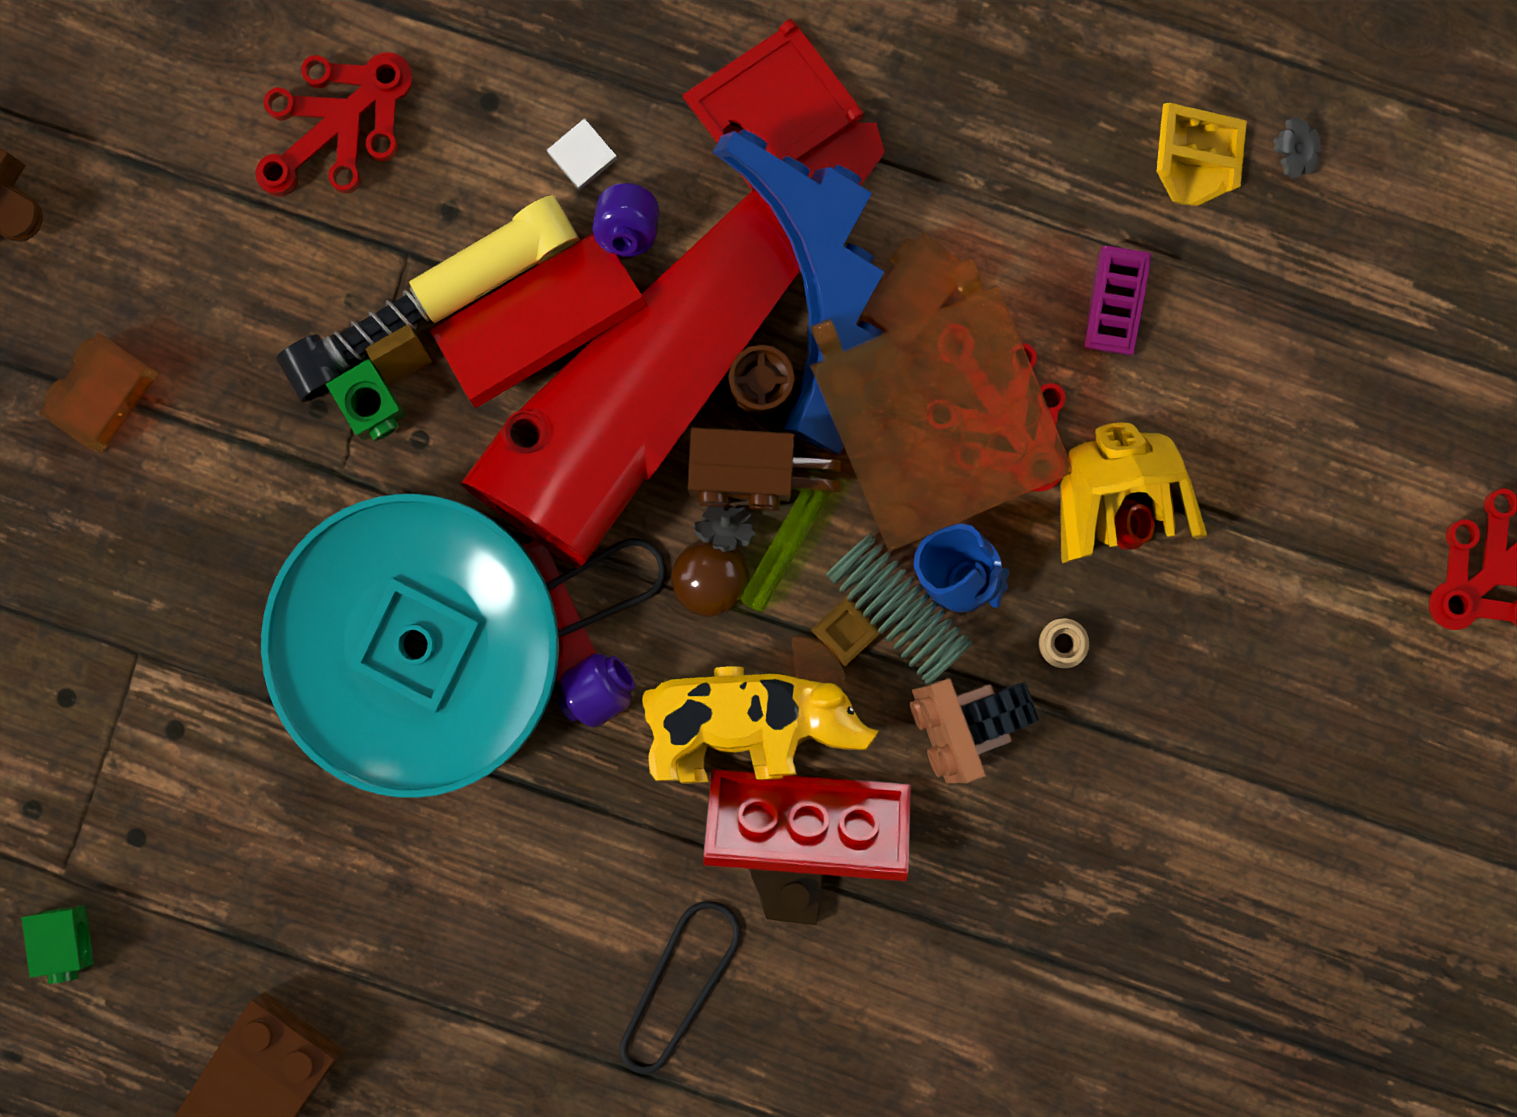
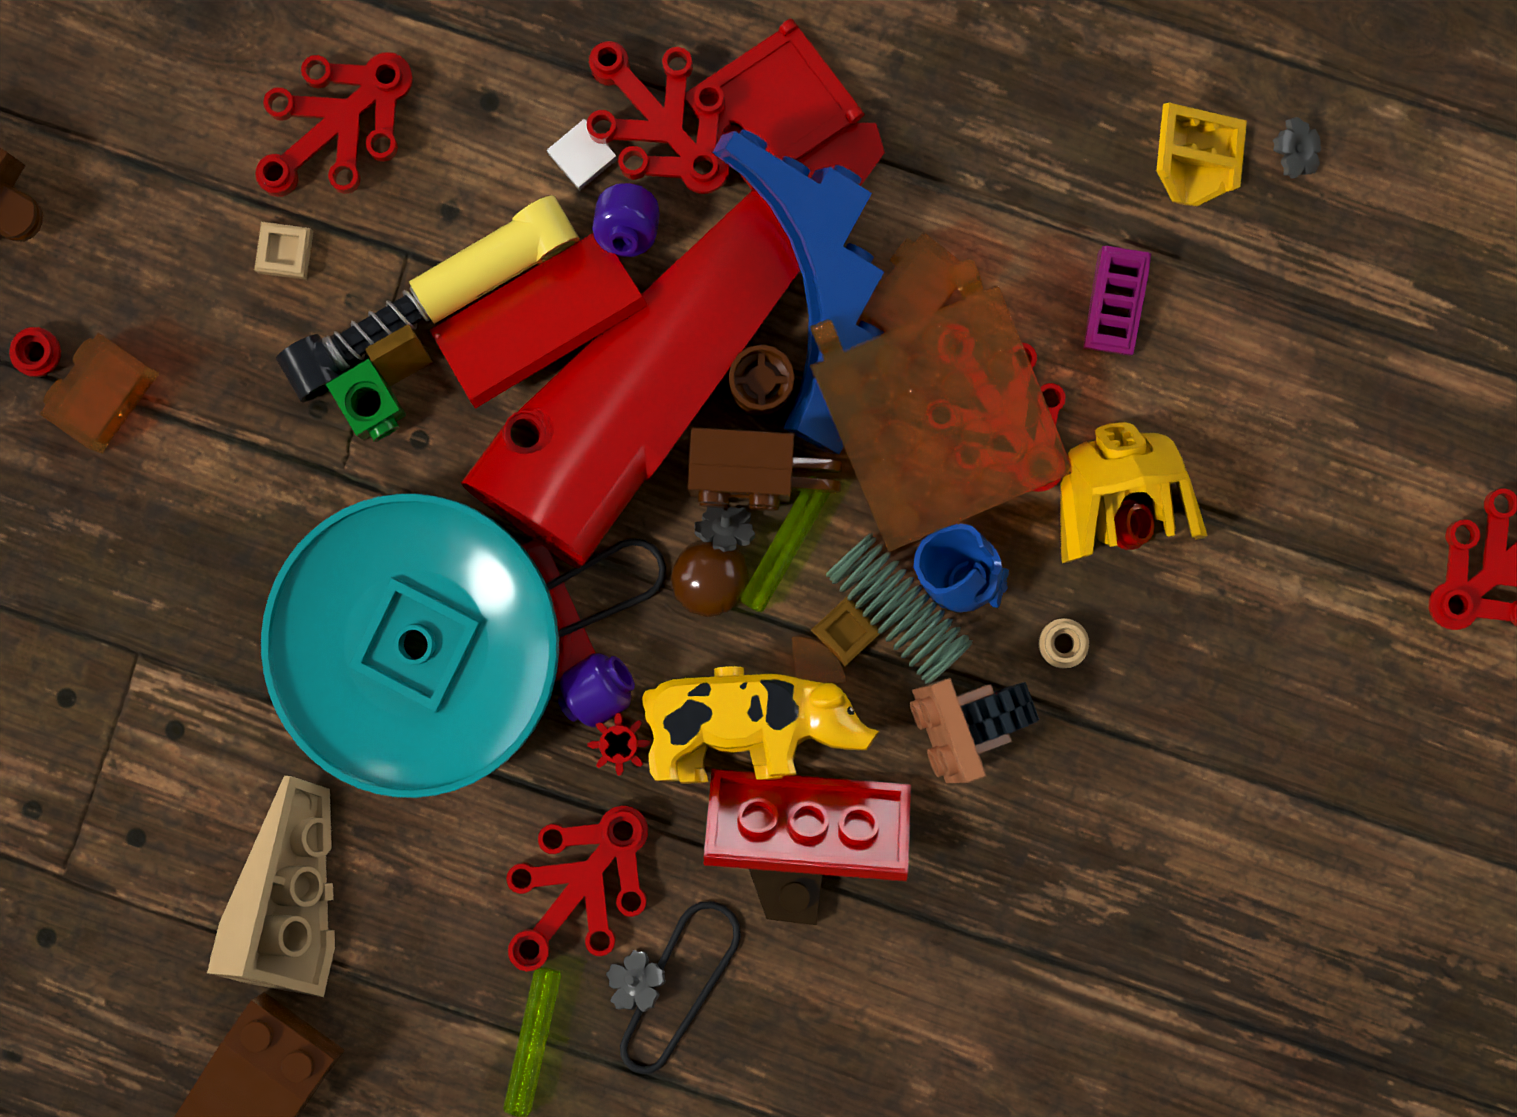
green brick [21,905,94,984] -> none
none -> red plate [9,327,61,377]
none -> tan wedge [207,776,335,997]
none -> tan tile [254,222,313,280]
none -> clear neon green axle [503,967,561,1117]
none -> red plant [506,805,648,971]
none -> red plant [586,41,729,194]
none -> red gear [587,713,651,776]
none -> dark grey plant [606,950,666,1012]

